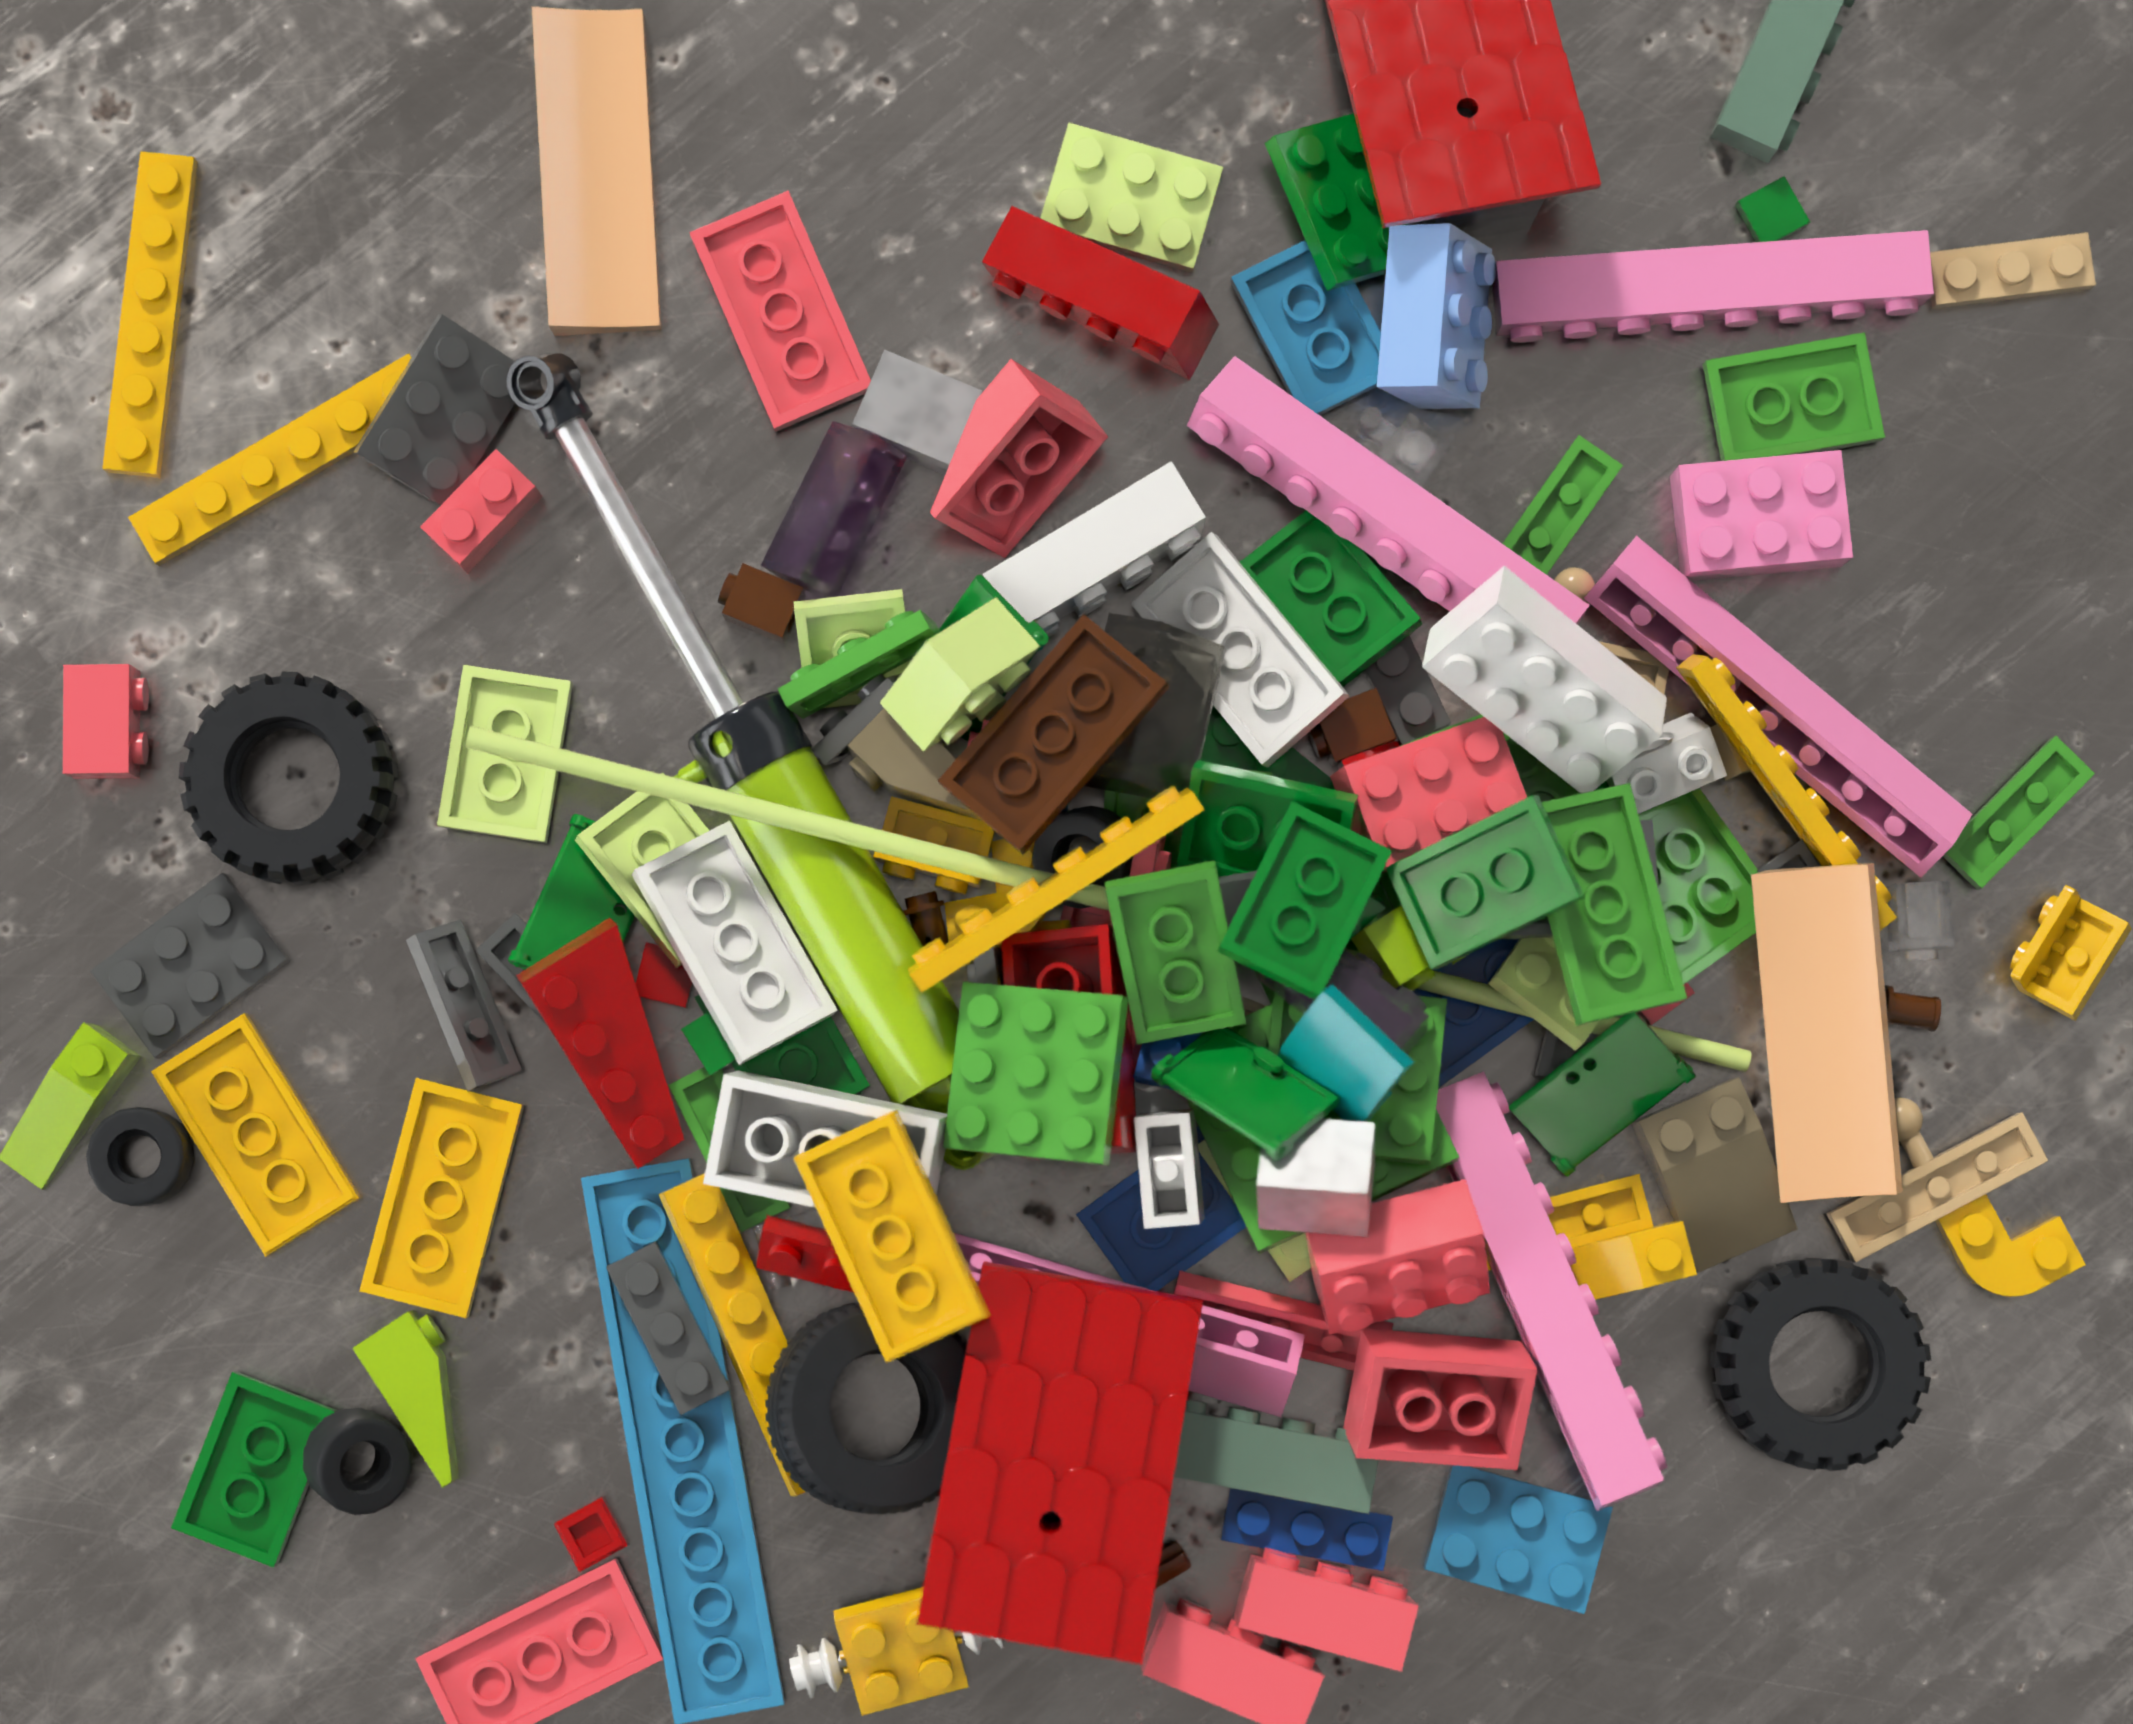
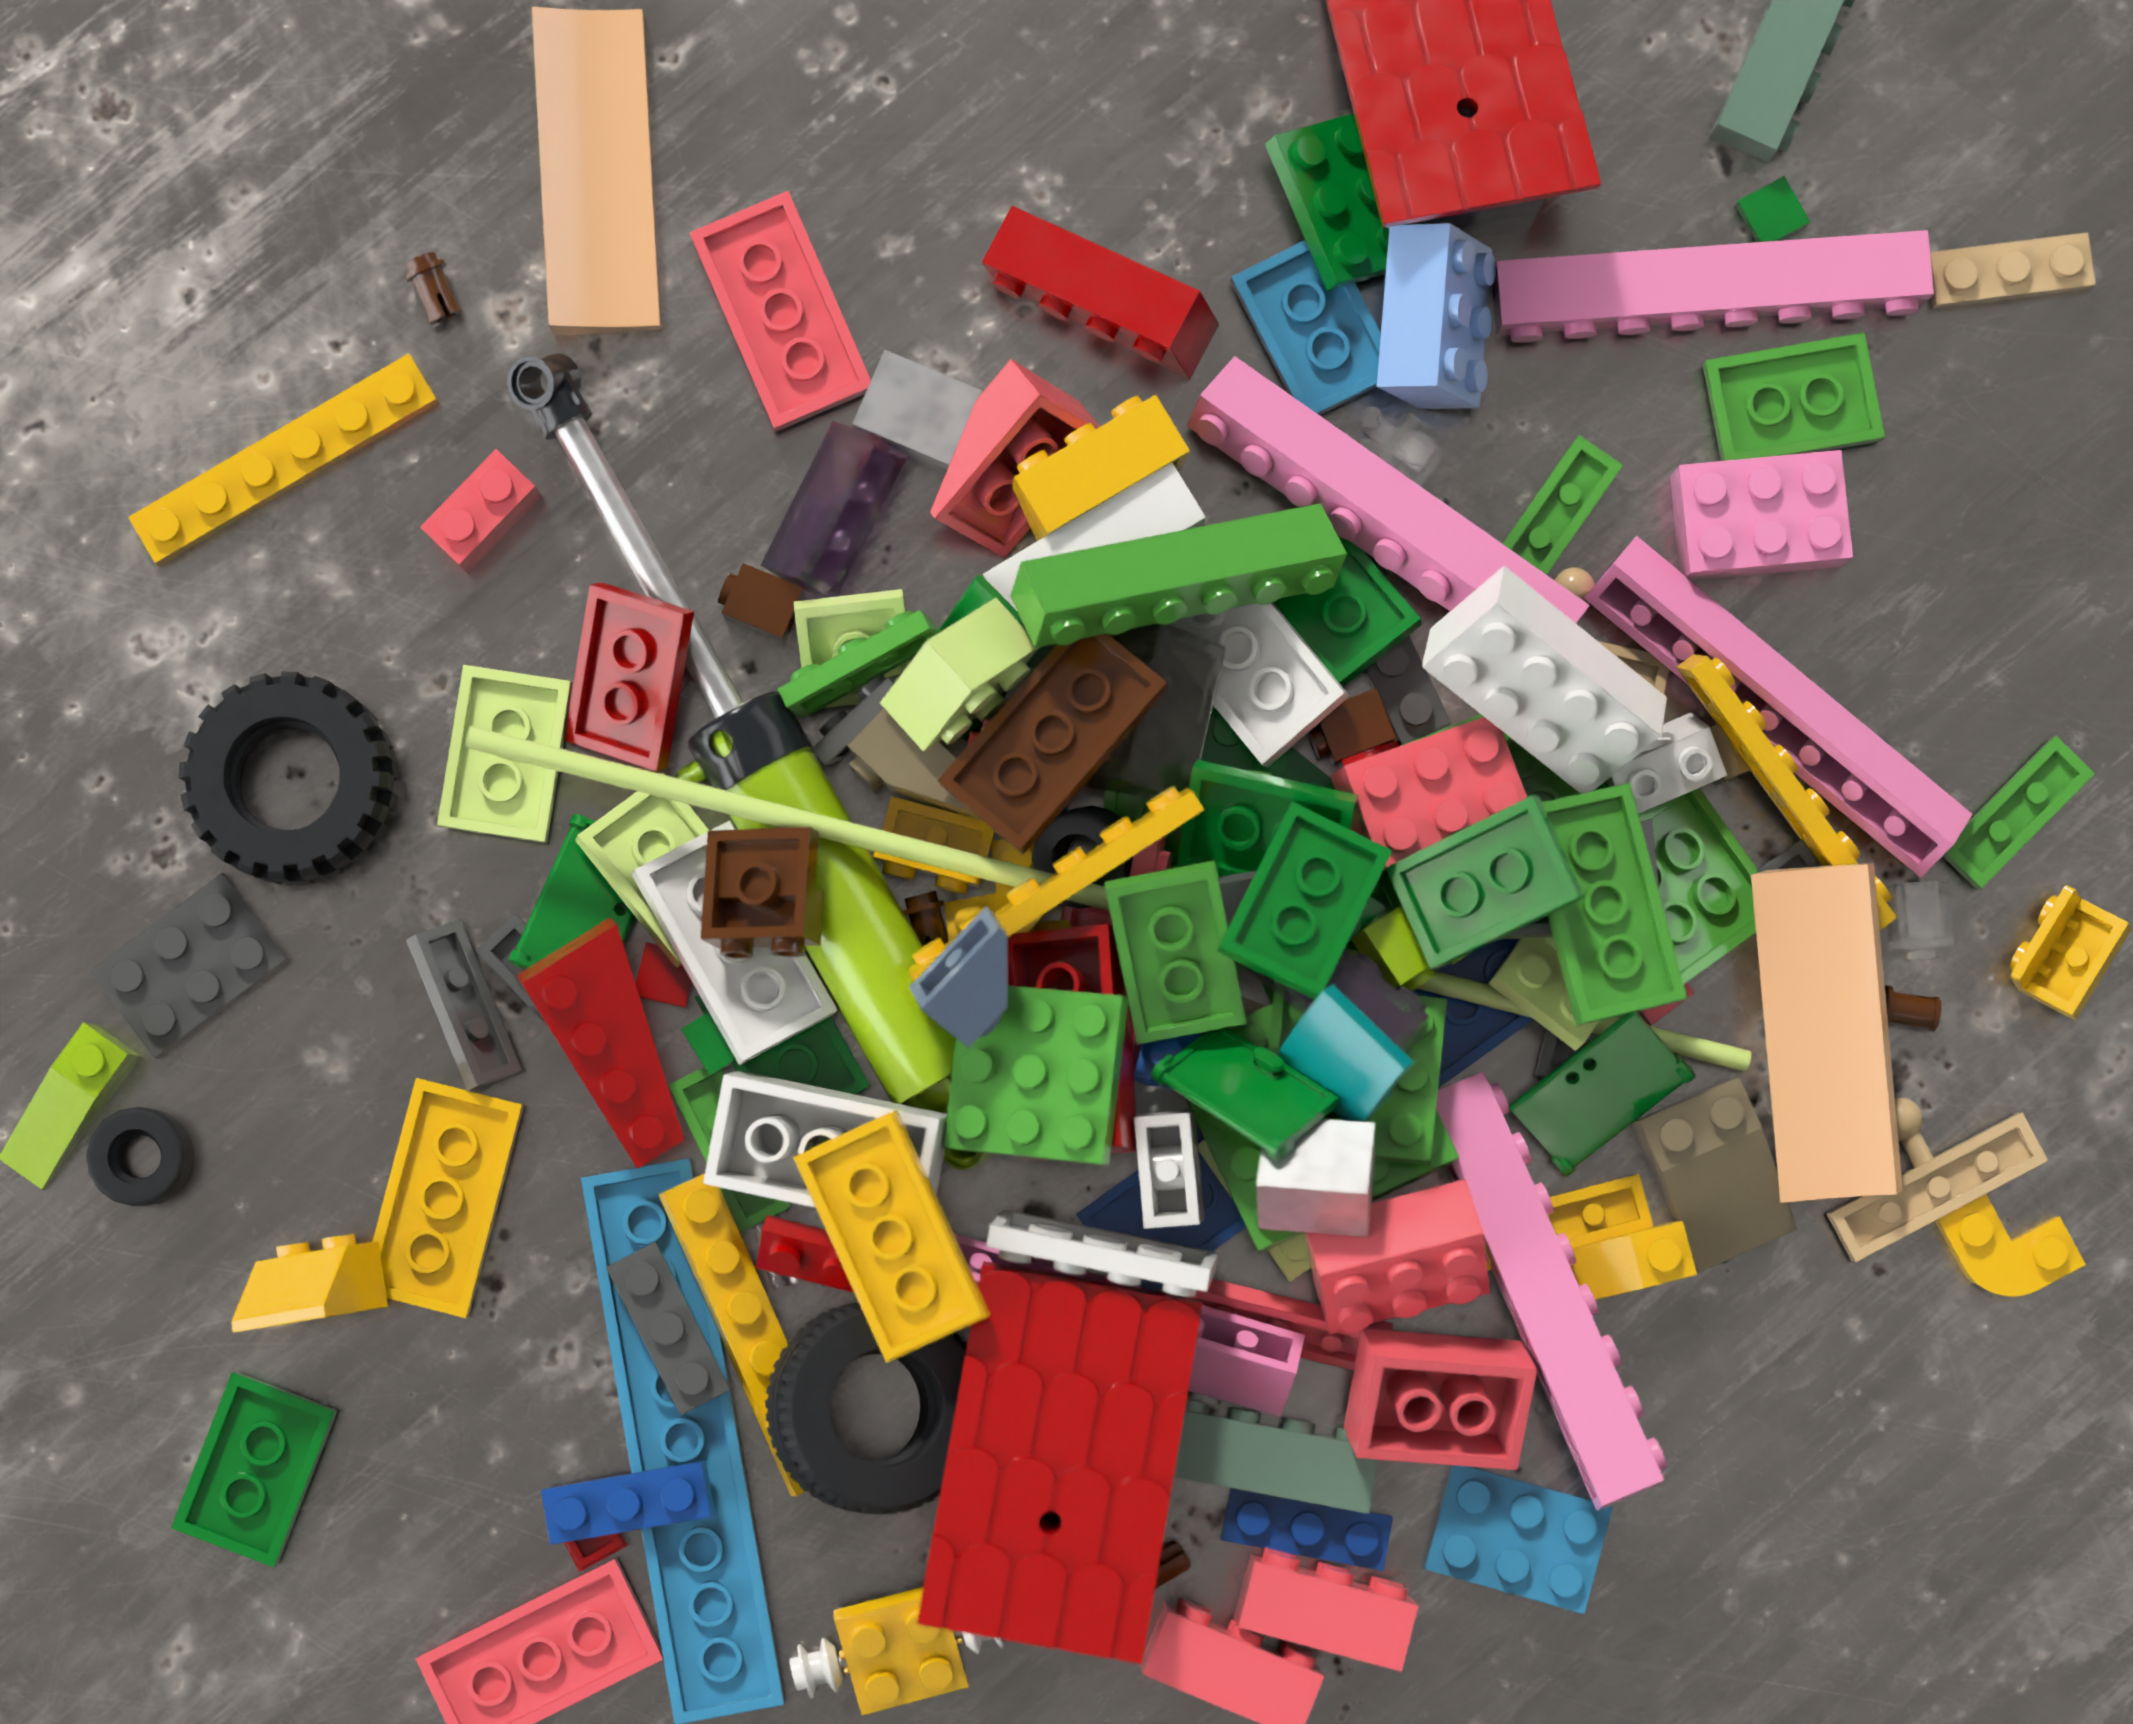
coral brick [63,664,149,779] -> none
yellow plate [102,151,198,478] -> none
yellow tile [151,1013,361,1257] -> none
black tyre [303,1408,412,1515] -> none
lime slope [352,1310,459,1488] -> none
dark grey plate [354,314,515,507] -> none
yellowish green plate [1040,123,1223,273] -> none
black tyre [1709,1258,1931,1471] -> none
none -> yellow slope [231,1234,388,1332]
none -> reddish brown pin [405,251,462,325]
none -> blue plate [541,1460,715,1545]
none -> plate [564,582,694,771]
none -> reddish brown plate [700,827,824,959]
none -> sand blue slope [909,907,1007,1048]
none -> white plate [986,1209,1219,1297]
none -> bright green brick [1011,503,1347,648]
none -> yellow slope [1012,395,1190,541]

